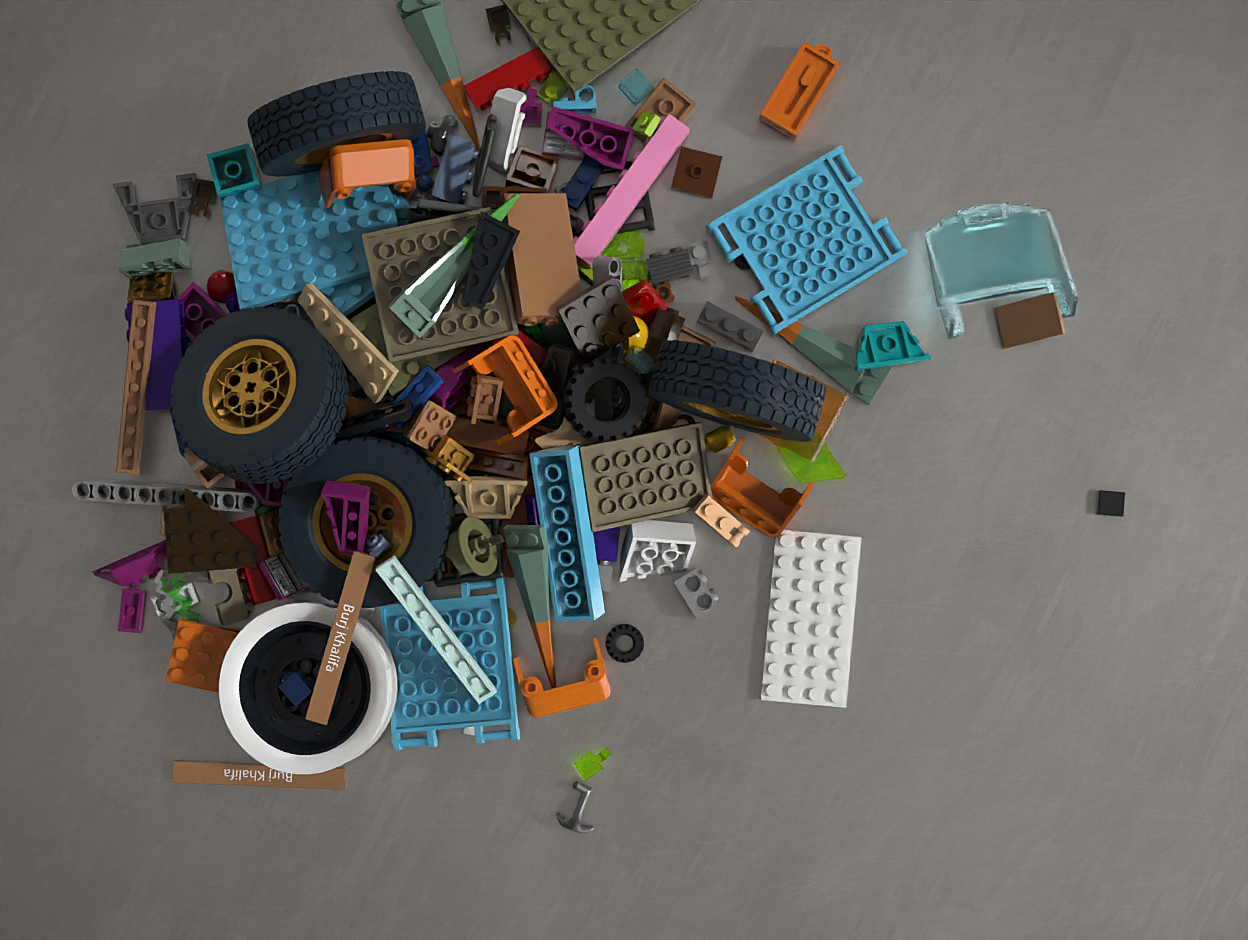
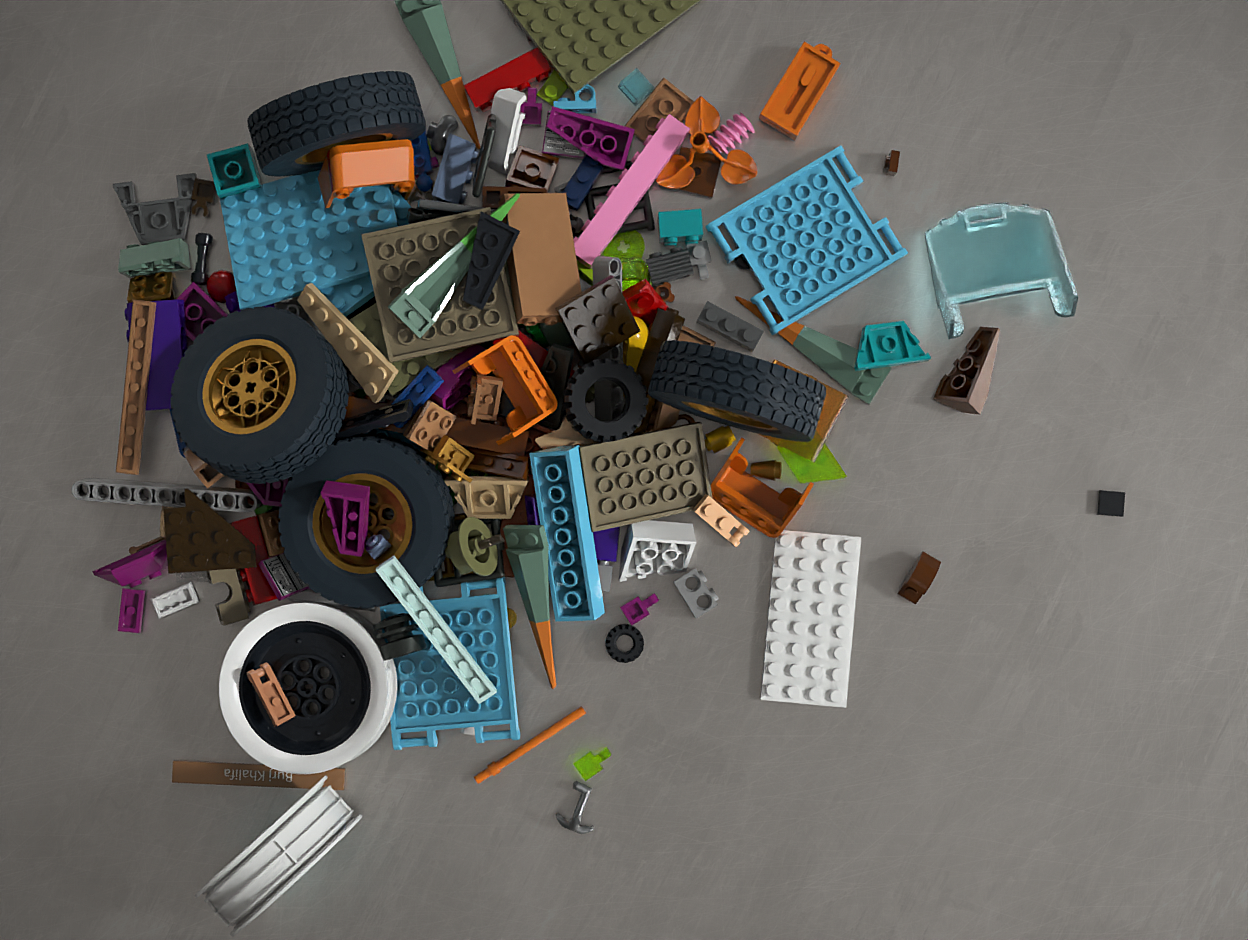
piece [153,565,200,640] -> none
orange plate [165,618,240,693] -> none
dark blue brick [279,671,314,706] -> none
medium nougat tile [305,551,376,725] -> none
dark brown plate [485,5,511,45] -> none
orange windscreen [513,636,610,717] -> none
clear light blue piece [625,347,655,375] -> none
lime bracket [632,111,661,139] -> none
medium nougat tile [995,292,1066,349] -> none
none -> medium nougat hinge [129,536,166,554]
none -> black piece [191,233,213,285]
none -> white wheel [195,775,363,937]
none -> nougat plate [247,662,296,727]
none -> pearl dark grey wheel [373,613,427,661]
none -> orange bar [474,706,586,784]
none -> magenta plate [620,593,659,626]
none -> orange plant [656,96,758,189]
none -> teal brick [657,209,703,247]
none -> bright pink piece [707,112,755,155]
none -> pearl gold cone [750,460,782,481]
none -> reddish brown plate [884,150,900,176]
none -> reddish brown brick [897,551,941,604]
none -> reddish brown wedge [933,327,1000,415]

